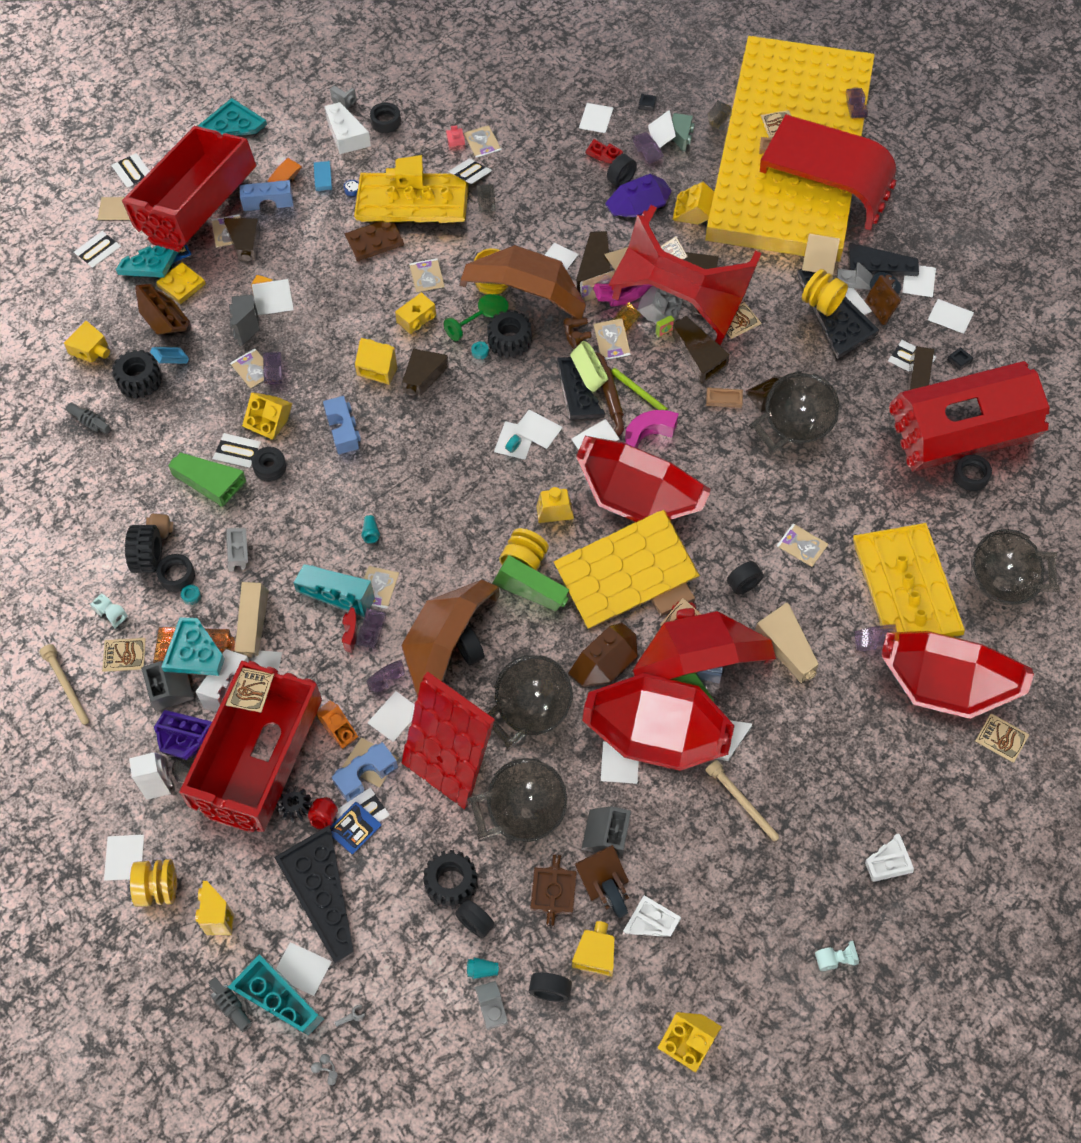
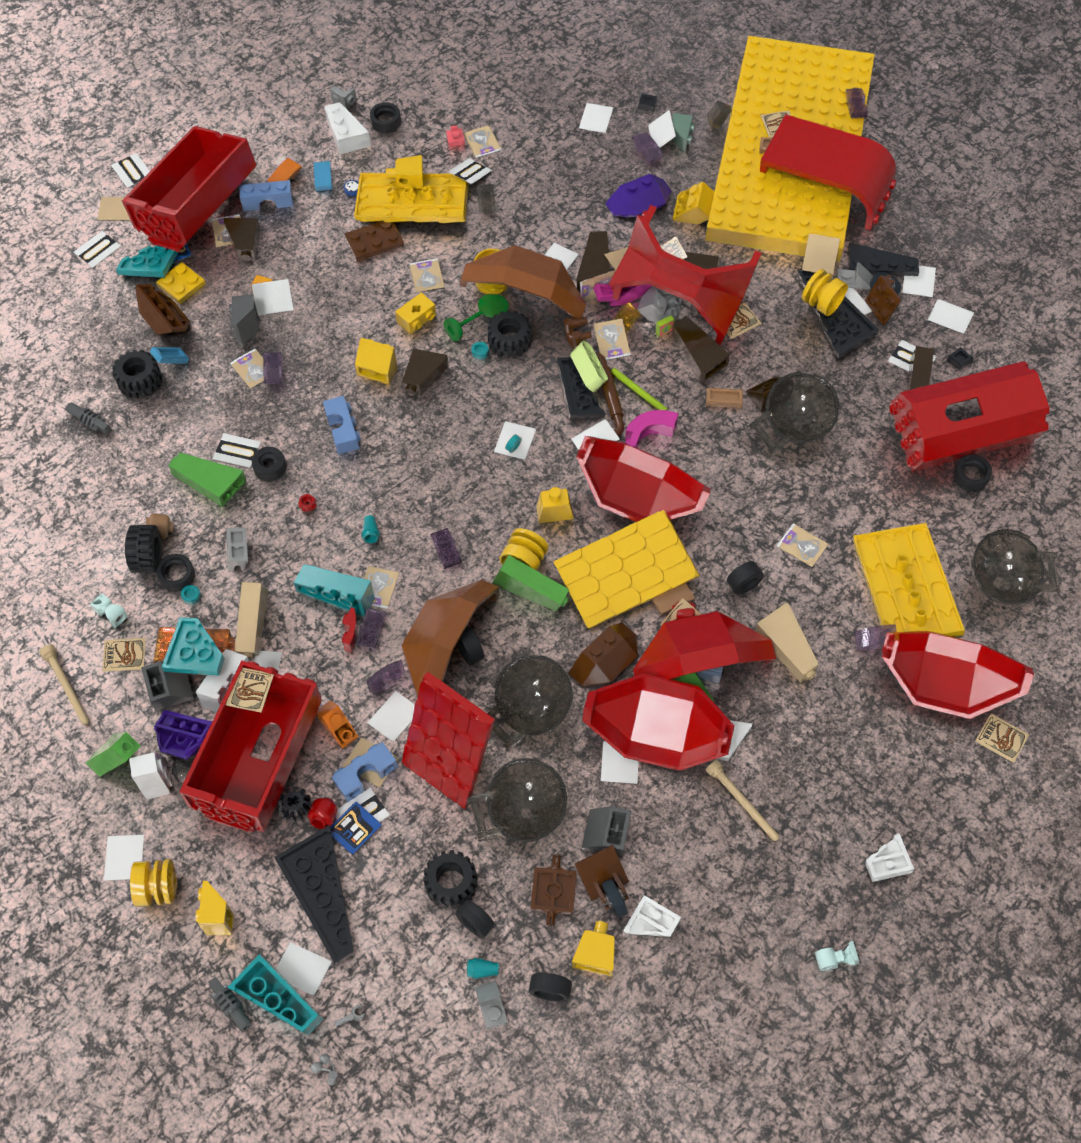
yellow torso [64,321,110,362] -> none
teal plate [198,98,267,136] -> none
yellow slope [242,392,293,440] -> none
white sticker [513,410,563,449] -> none
red slope [585,139,623,164] -> none
black tyre [607,154,637,188] -> none
yellow slope [658,1012,722,1073] -> none
none -> bright green slope [85,732,141,777]
none -> red plate [298,494,317,512]
none -> clear purple slope [430,528,462,569]

